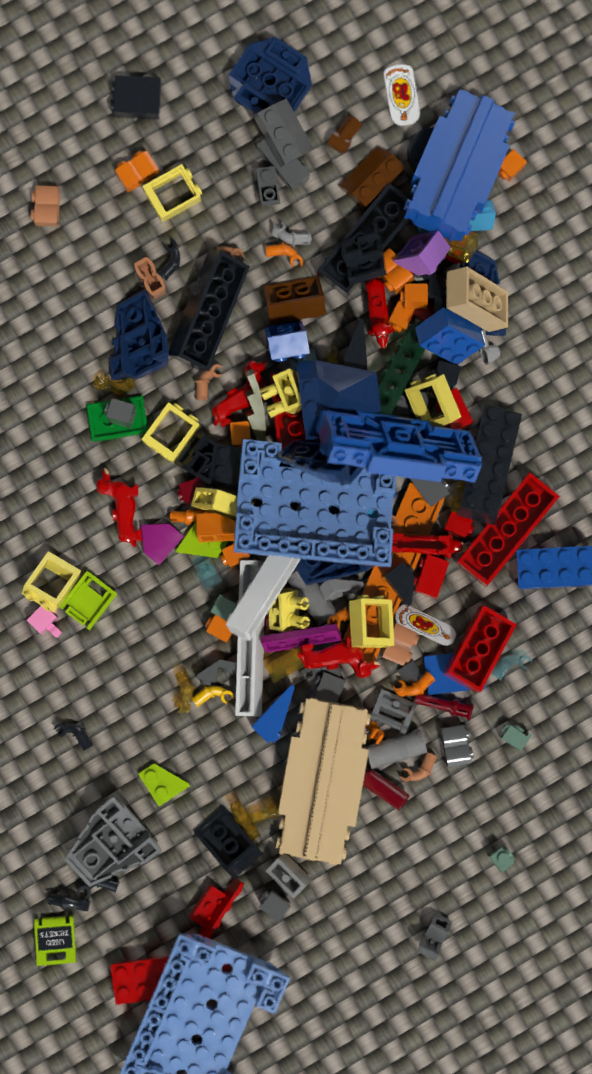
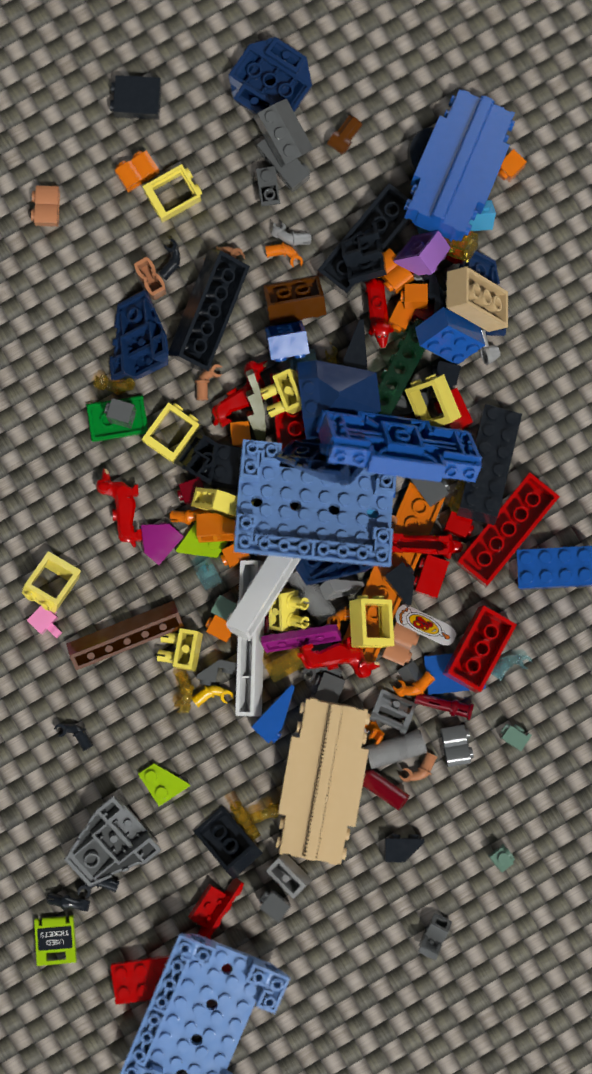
lime container [59,571,118,631] -> none
reddish brown slope [338,146,405,212] -> none
sticker [384,65,420,125] -> none
none -> reddish brown brick [66,601,184,671]
none -> light yellow brick [157,628,203,672]
none -> black slope [384,834,425,862]

